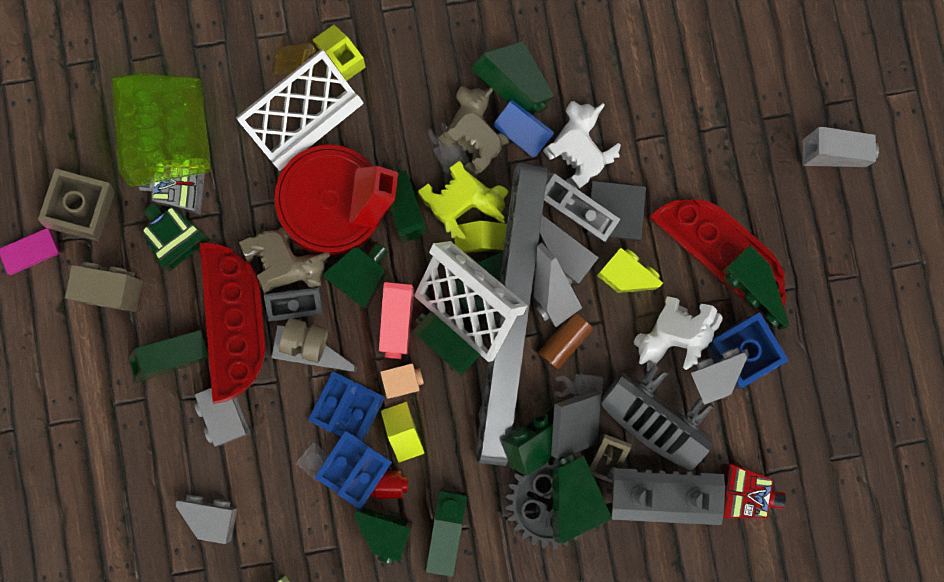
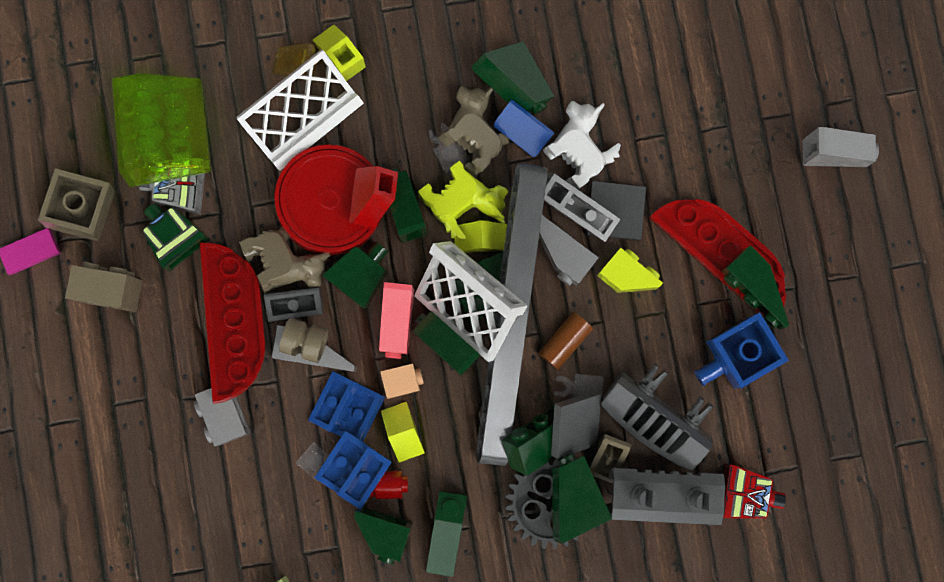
dark green slope [128,330,209,384] -> none
light grey slope [176,495,237,544] -> none
light grey slope [533,243,582,327] -> none
white animal [634,296,723,371] -> none
light grey slope [691,347,749,405] -> none

